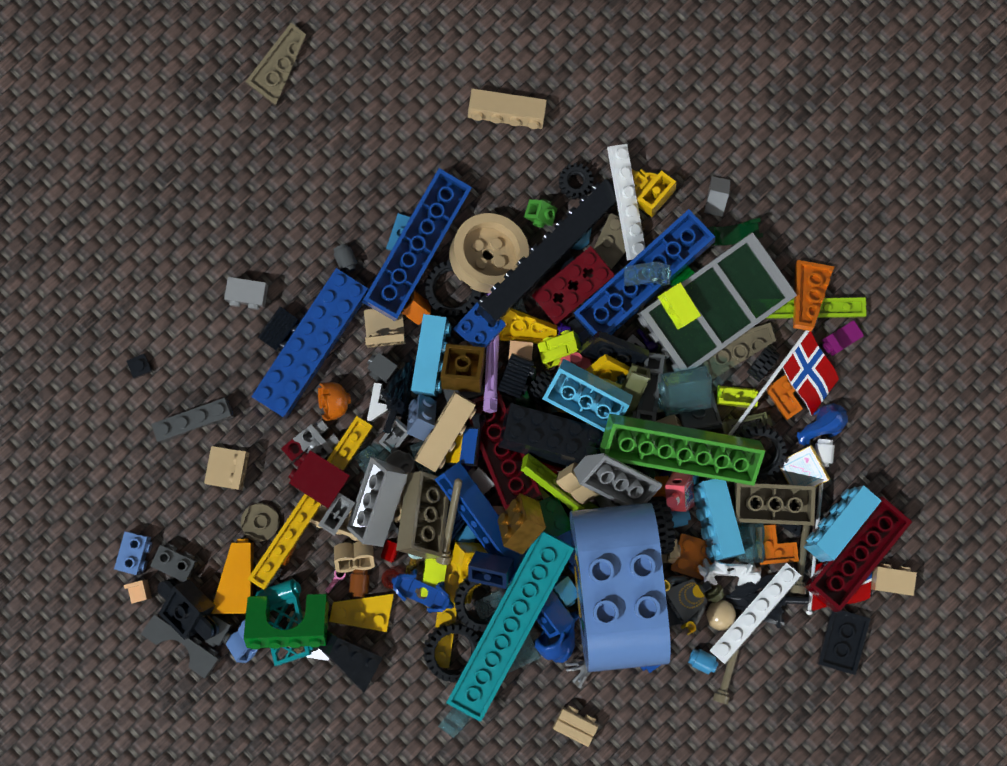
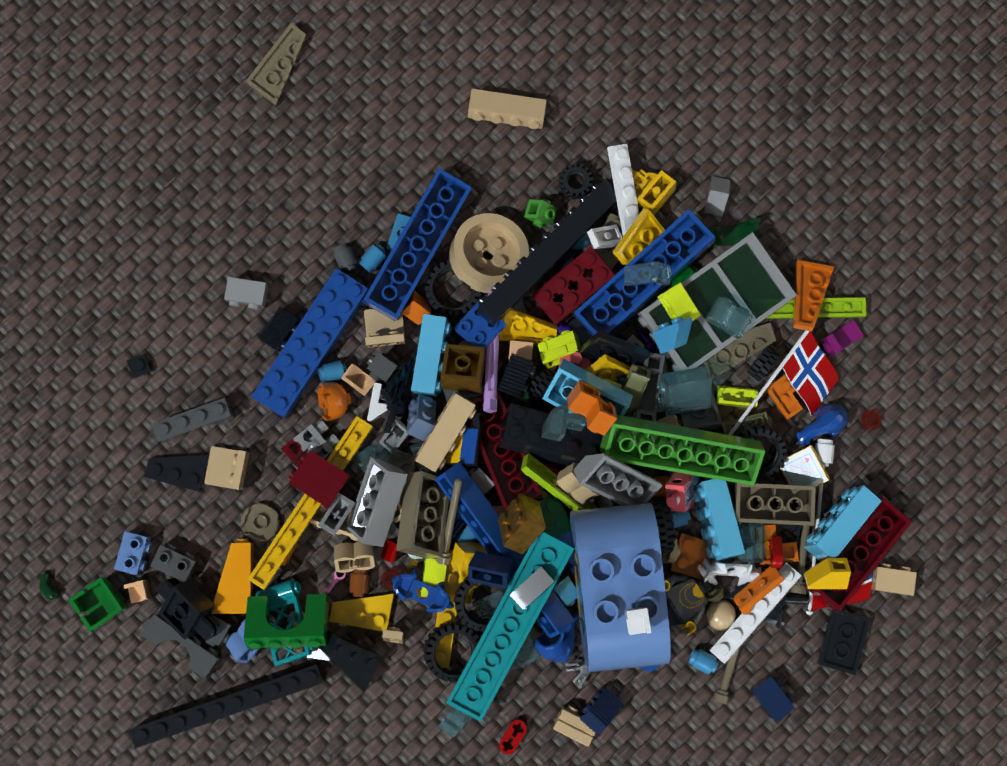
none -> dark green arm [39,574,59,600]
none -> green piece [68,576,128,632]
none -> black brick [129,662,326,749]
none -> black wing [144,455,210,492]
none -> dark azure brick [318,360,347,382]
none -> light nougat panel [341,364,376,396]
none -> dark azure brick [359,244,387,273]
none -> tan plate [382,627,404,644]
none -> red beam [499,719,527,755]
none -> light grey slope [509,567,554,610]
none -> clear light blue brick [541,405,587,442]
none -> orange brick [567,380,617,436]
none -> dark blue brick [580,687,624,735]
none -> white slope [587,224,622,253]
none -> yellow wing [612,209,665,265]
none -> white panel [625,607,651,635]
none -> dark azure slope [652,317,692,354]
none -> clear light blue brick [705,297,753,339]
none -> orange plate [733,566,785,615]
none -> dark blue brick [750,675,795,723]
none -> red beam [769,535,783,568]
none -> yellow slope [804,558,851,589]
none -> clear red plate [861,411,881,430]

